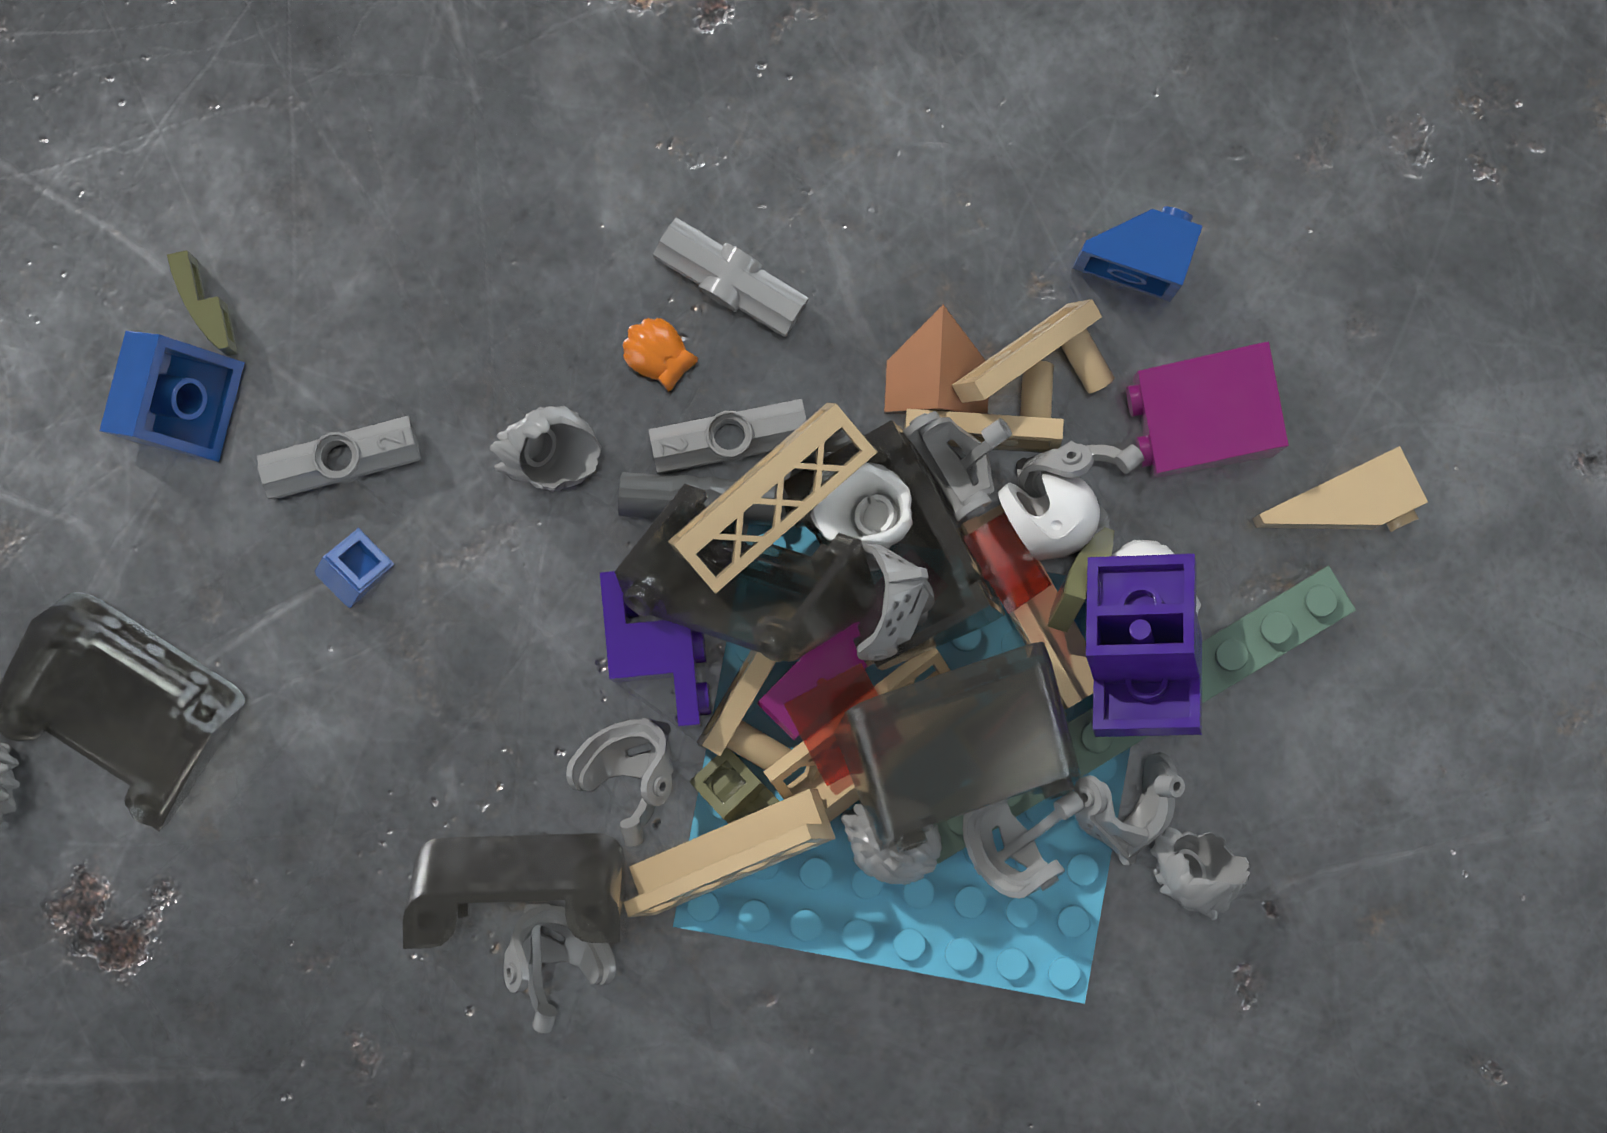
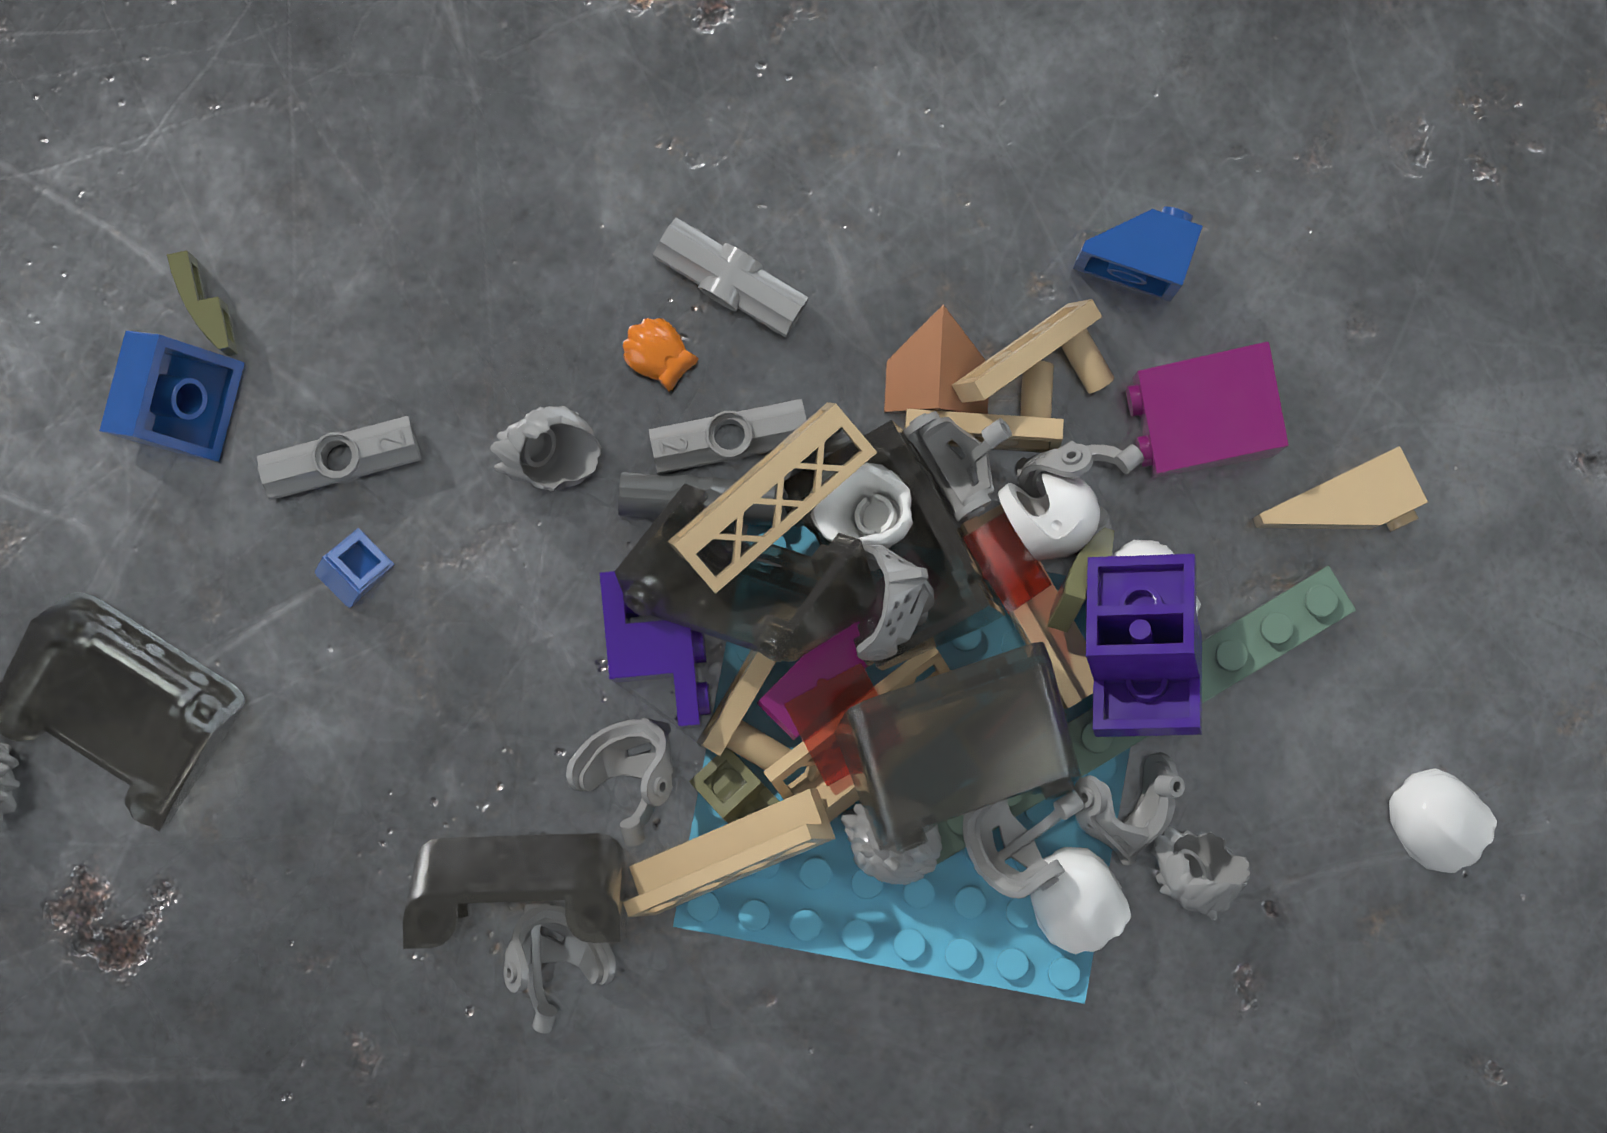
none -> white hair [1030,847,1131,955]
none -> white hair [1389,768,1497,873]

